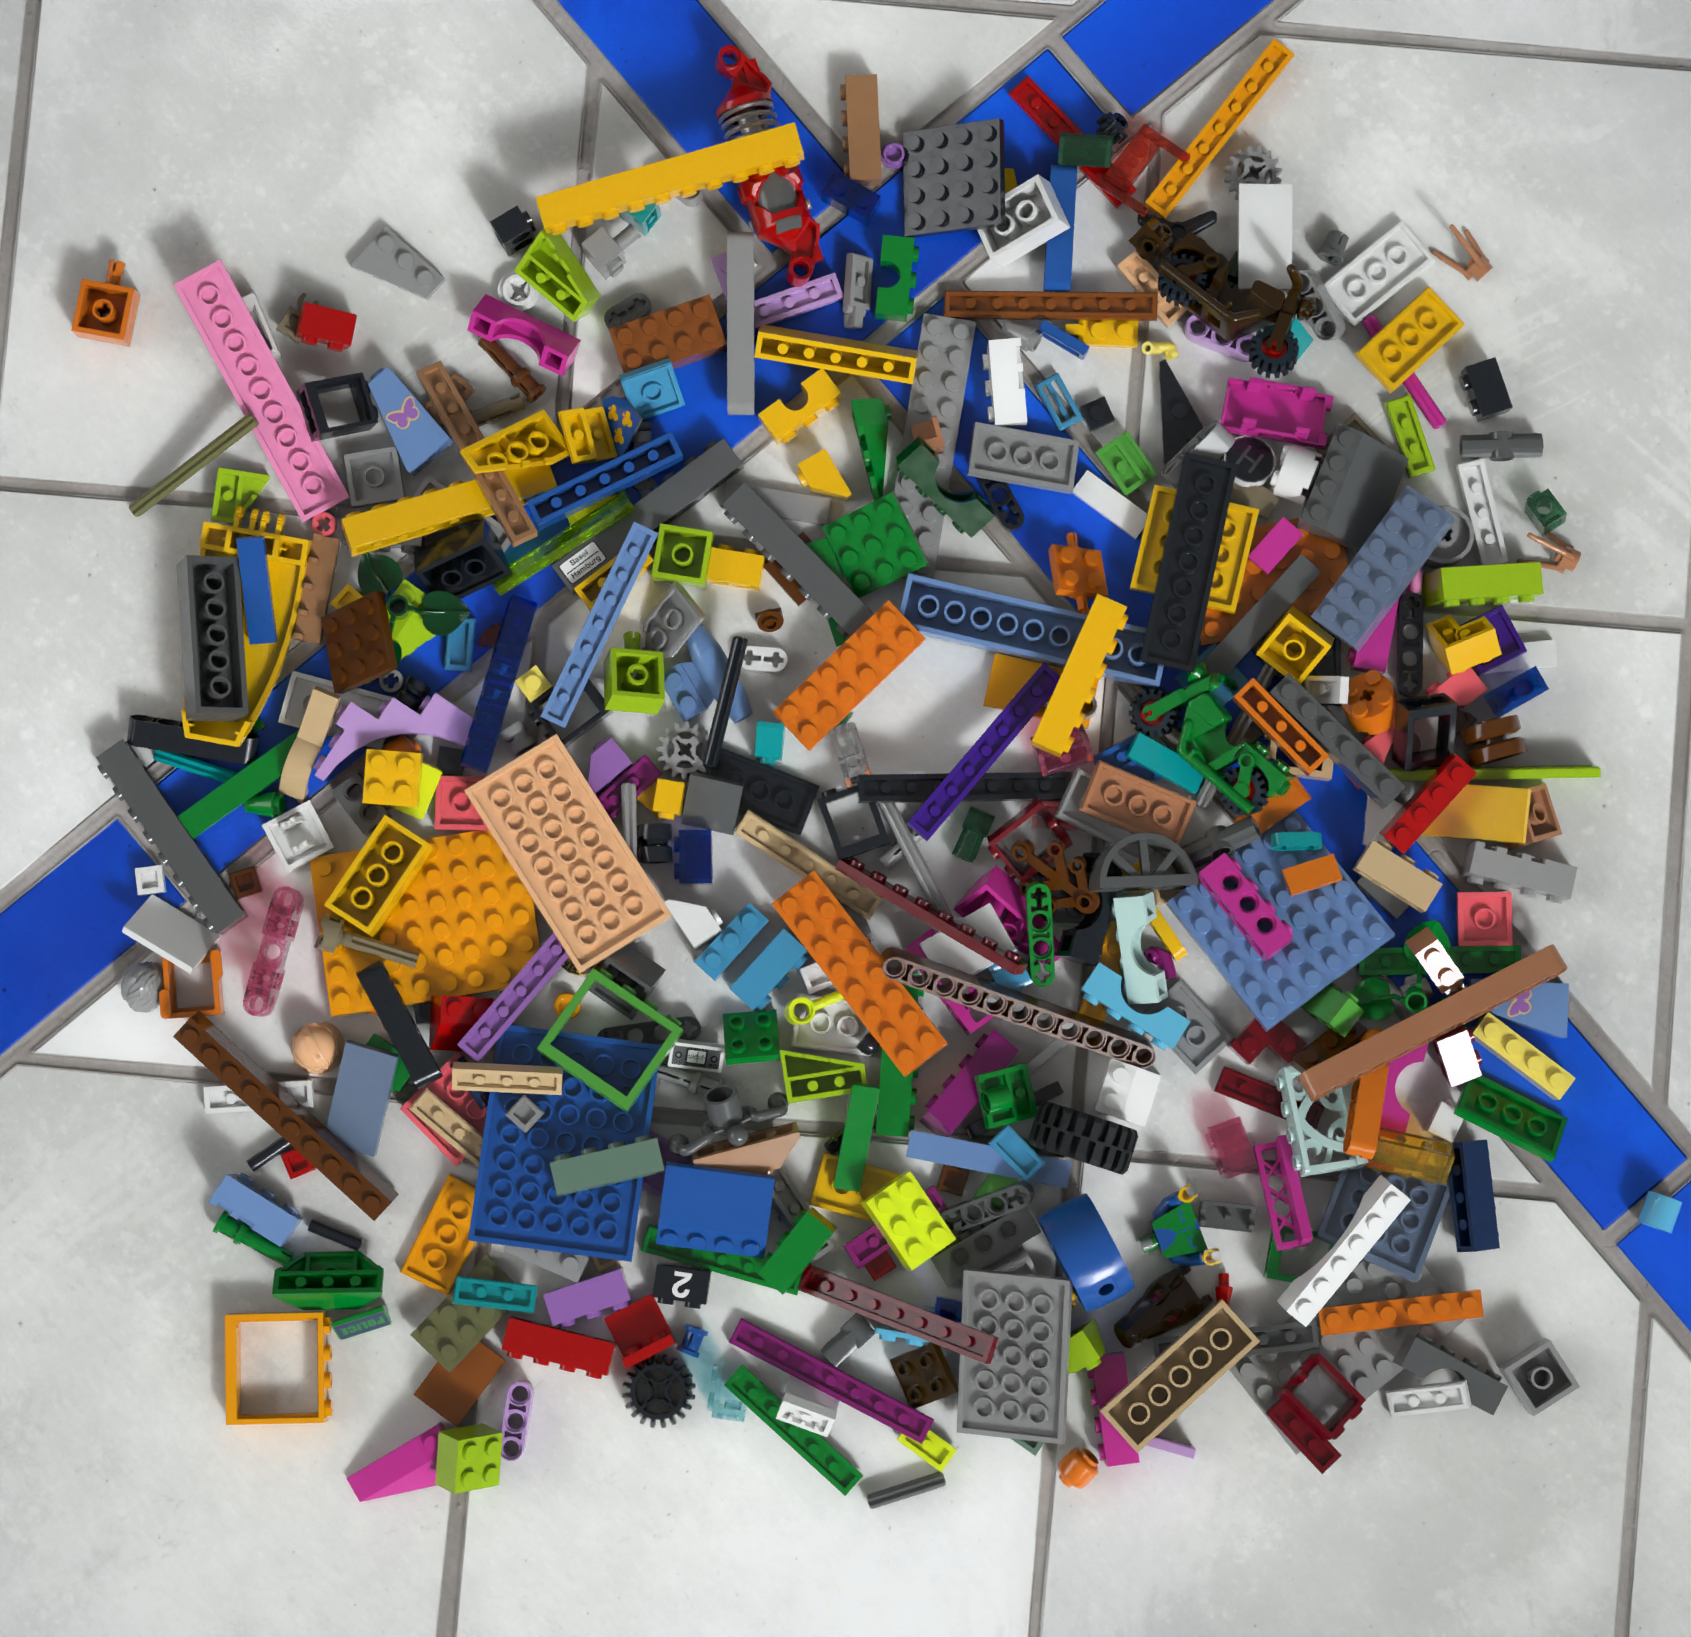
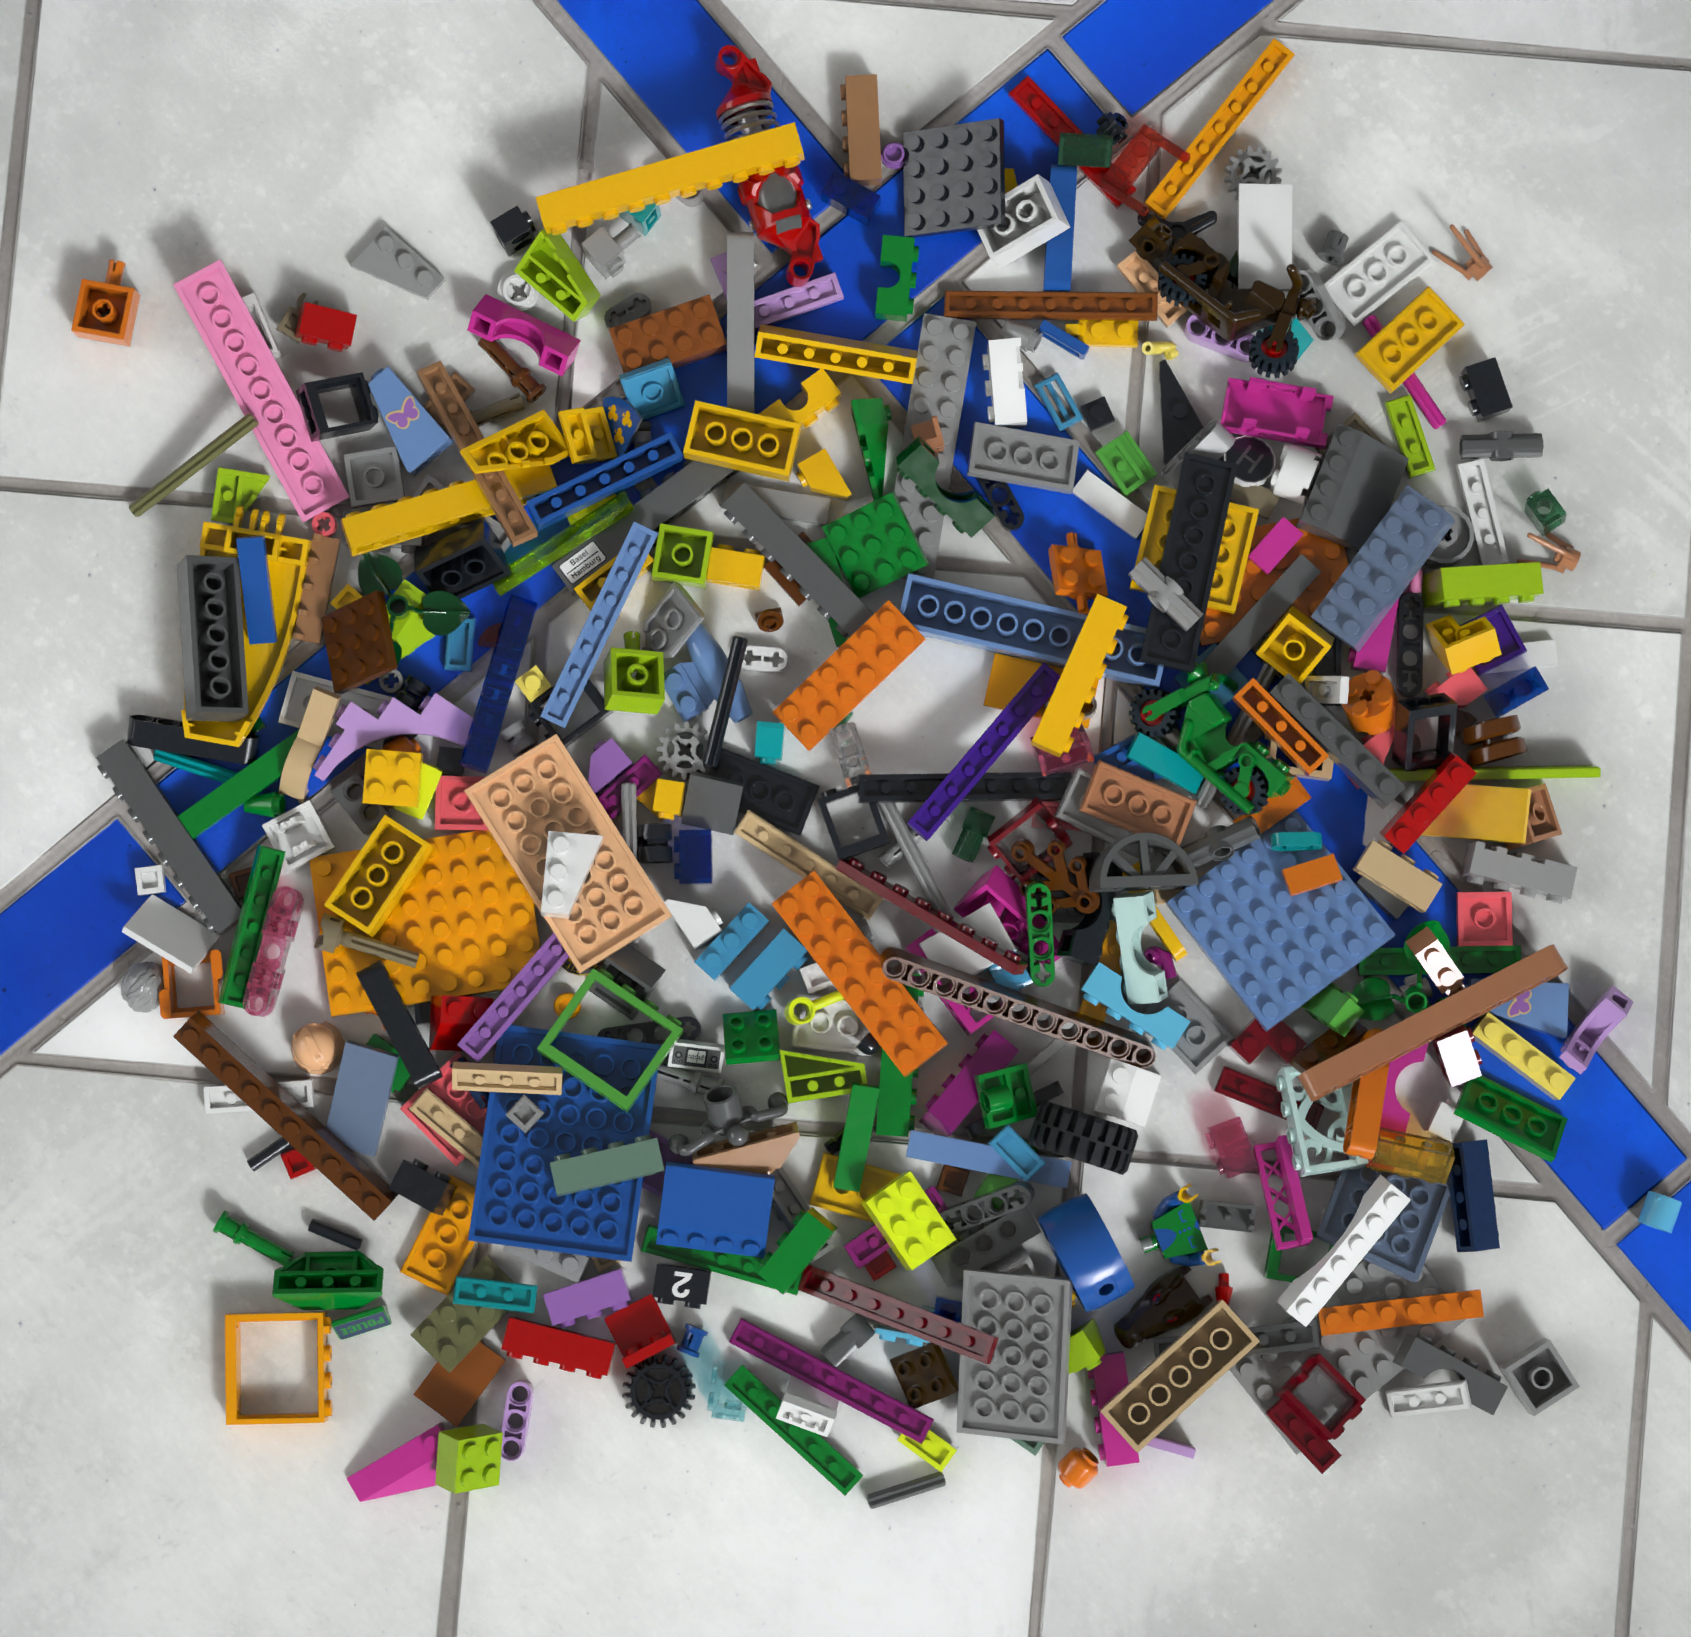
medium blue wedge [208,1172,302,1247] -> none
light grey hinge [843,253,873,330] -> none
dark pink brick [1198,853,1293,962] -> none
none -> green tile [218,845,286,1009]
none -> black brick [388,1158,457,1215]
none -> white wedge [541,831,603,919]
none -> yellow brick [683,400,801,482]
none -> light grey piece [1128,557,1203,631]
none -> lavender arch [1559,985,1633,1075]

